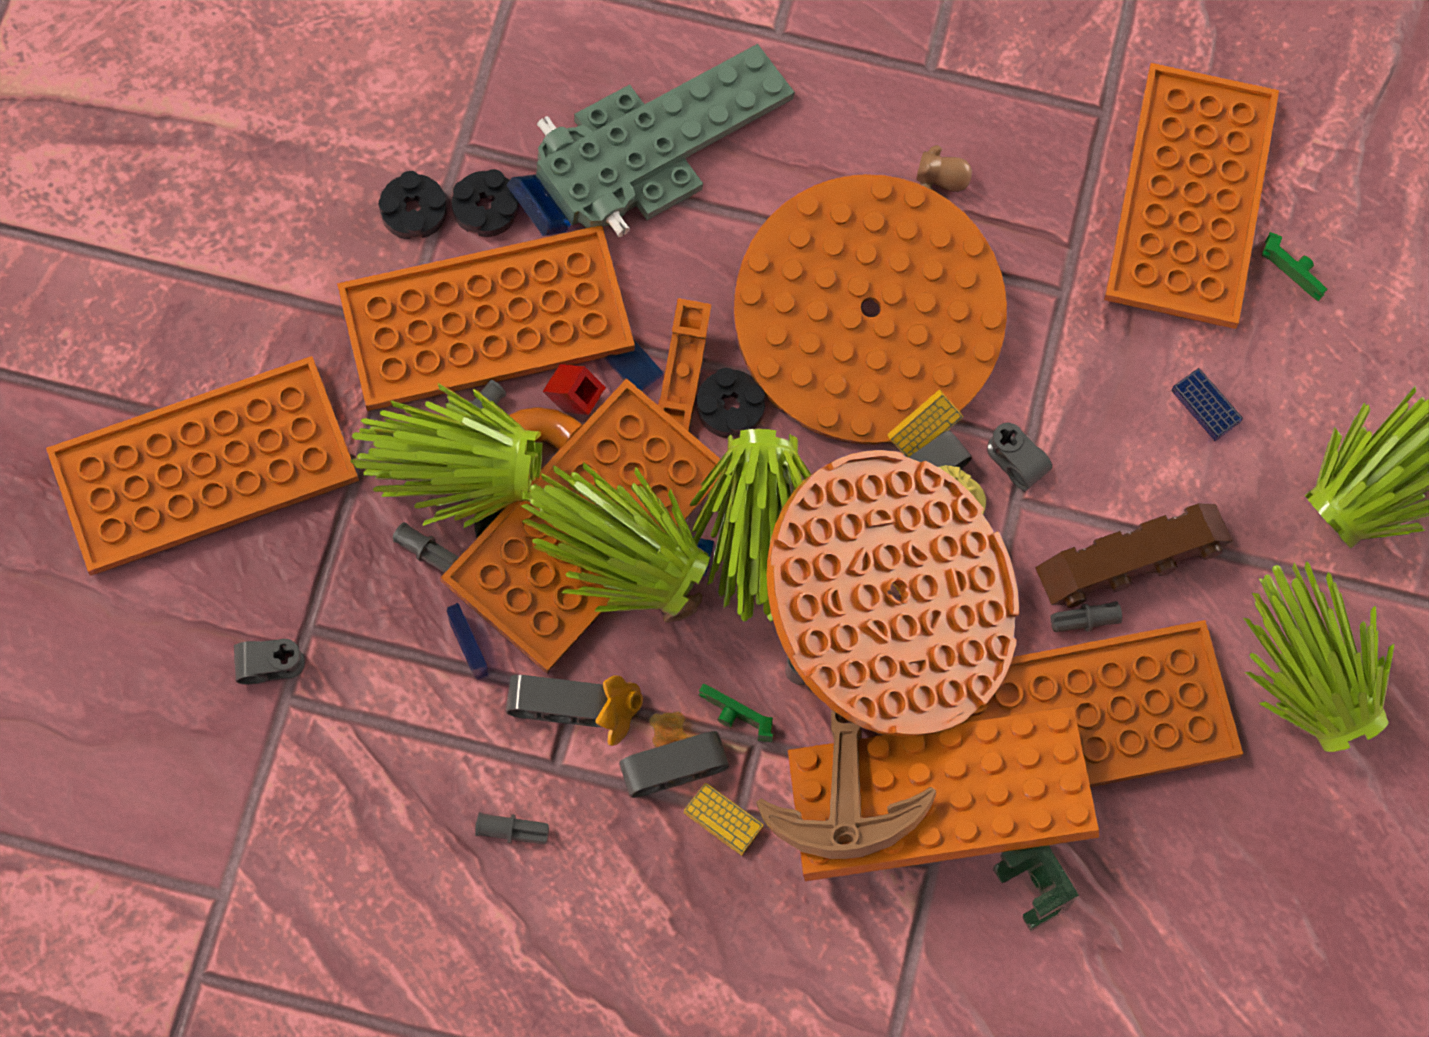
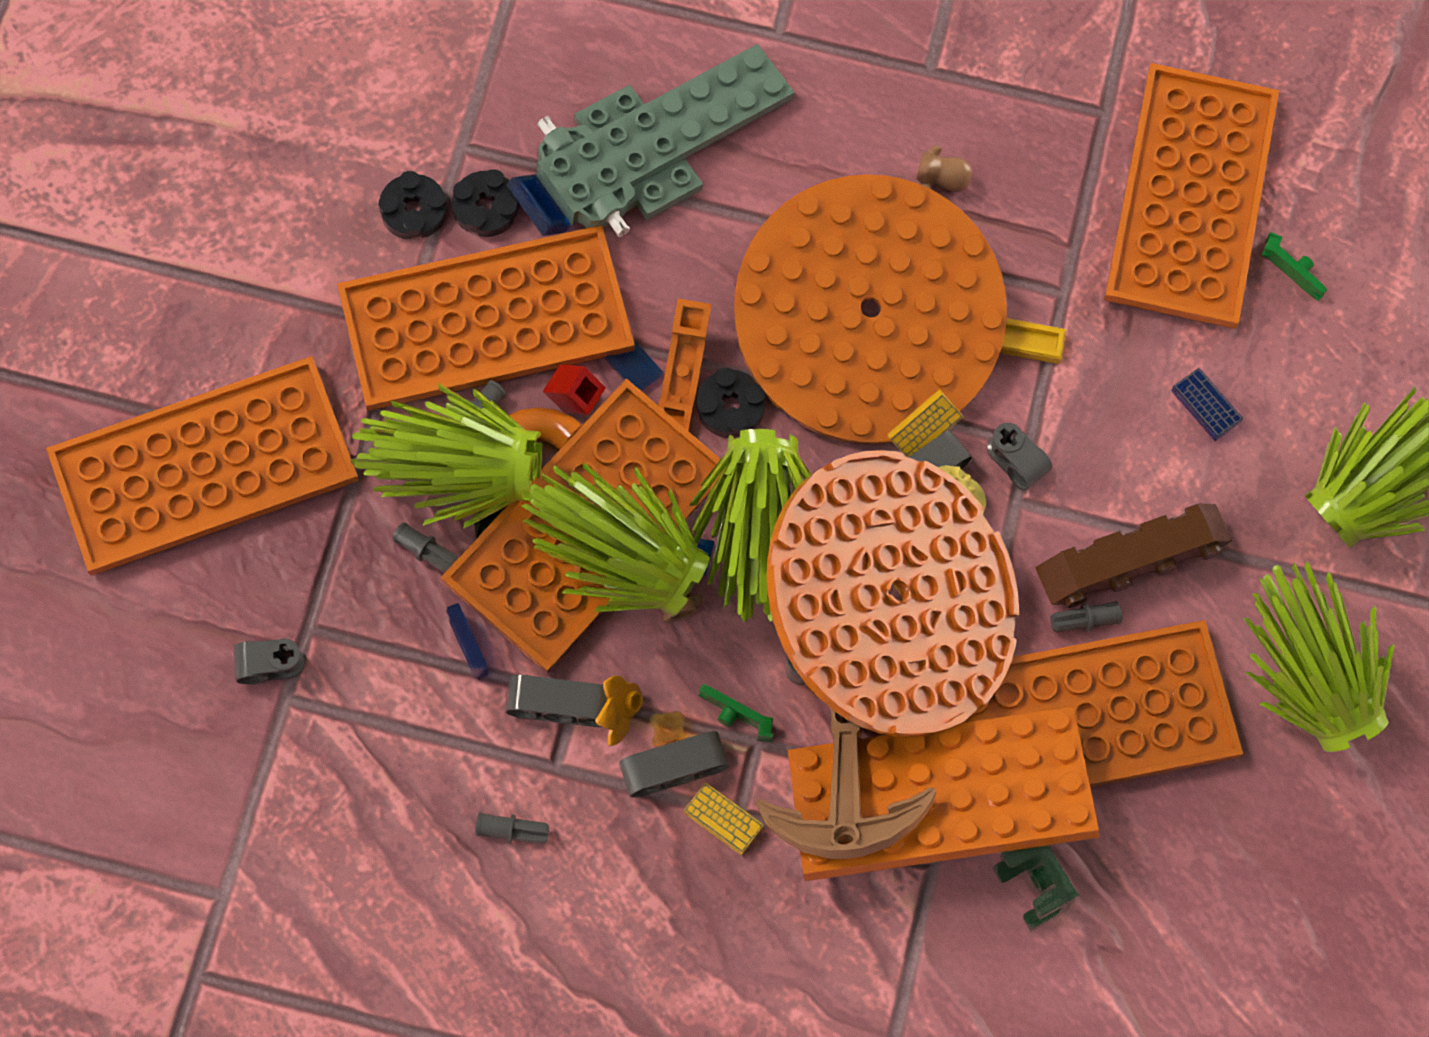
none -> yellow tile [1000,318,1066,364]

